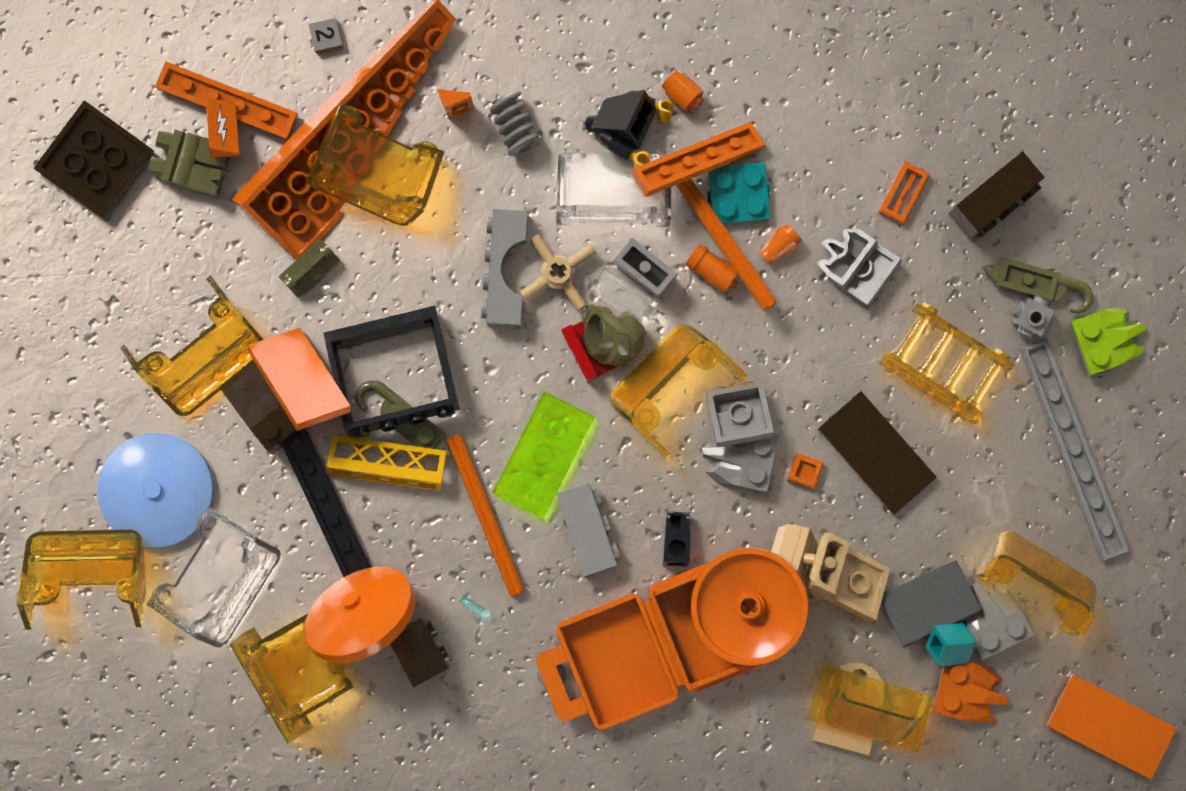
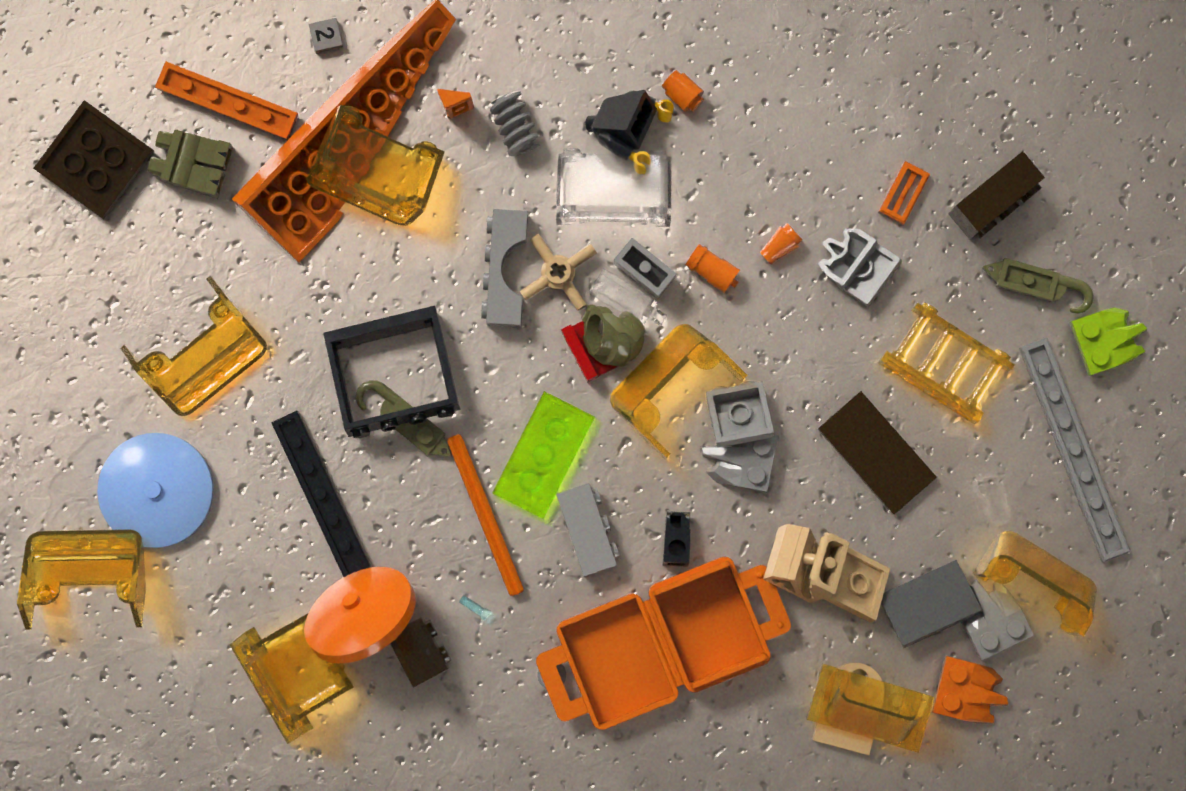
clear windscreen [146,506,281,648] -> none
orange slope [205,98,240,158] -> none
dark brown slope [219,361,306,455] -> none
tile [248,328,350,431] -> none
olive hinge [278,239,339,298] -> none
yellow fence [327,434,447,492] -> none
orange plate [631,122,765,197] -> none
orange axle [676,179,776,311] -> none
orange dish [691,547,809,666] -> none
teal plate [707,162,771,224] -> none
orange tile [787,453,824,490] -> none
teal brick [925,623,977,667] -> none
light grey brick [1012,295,1056,339] -> none
orange tile [1046,674,1177,780] -> none

